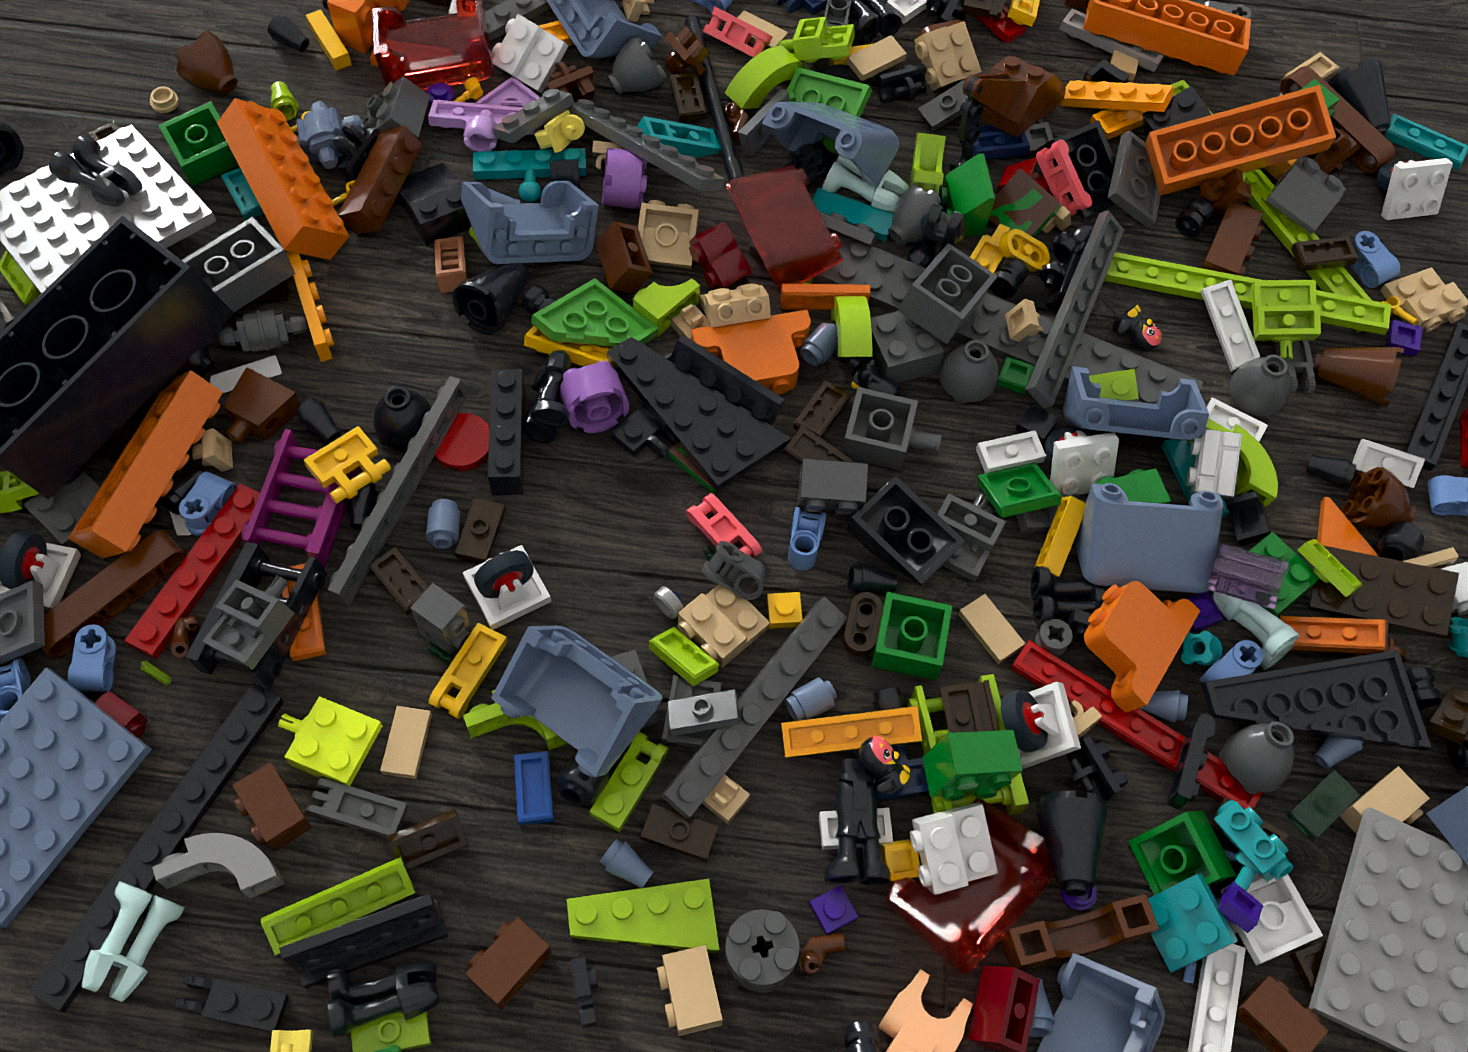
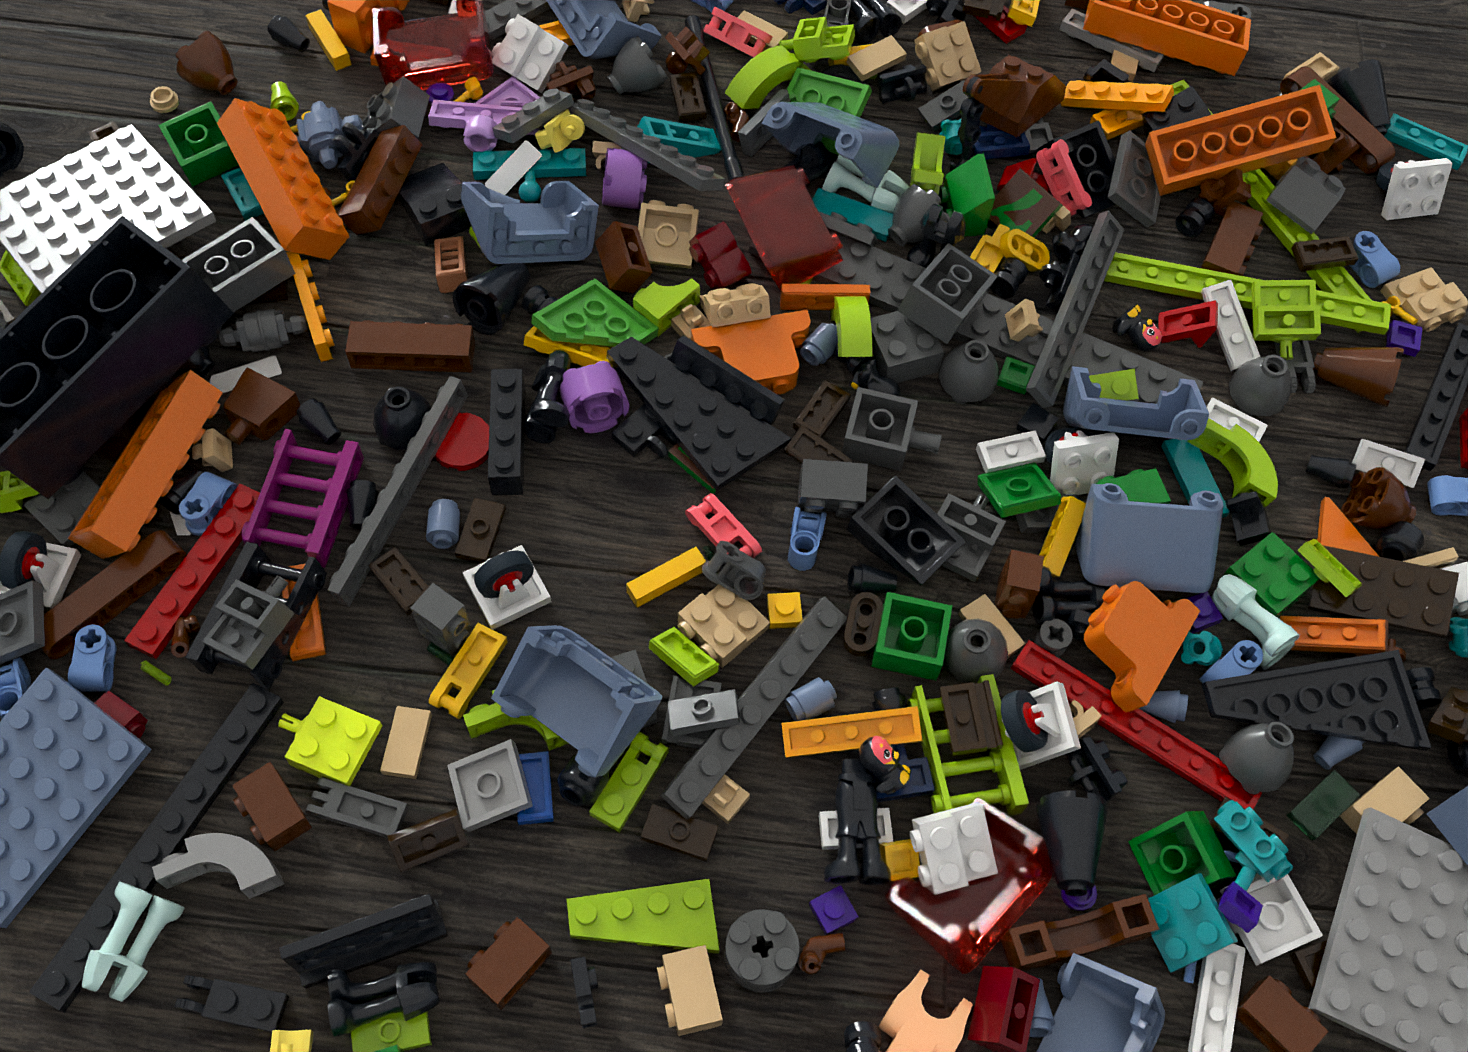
black piece [49,135,142,207] -> none
lime plate [261,857,415,955] -> none
yellow plate [304,426,391,504] -> none
black tile [549,158,580,189] -> none
sand blue cone [599,838,654,888] -> none
light grey tile [653,586,683,619] -> none
green brick [922,730,1023,801] -> none
black hinge [1166,713,1217,810] -> none
white brick [1186,429,1242,498] -> none
clear purple brick [1208,544,1289,609] -> none
none -> reddish brown brick [345,320,475,373]
none -> light grey plate [447,739,533,832]
none -> white sticker [485,140,542,195]
none -> yellow piece [626,547,706,608]
none -> teal brick [939,118,962,155]
none -> dark grey piece [943,618,1008,684]
none -> reddish brown brick [994,549,1044,619]
none -> red slope [1158,300,1218,348]

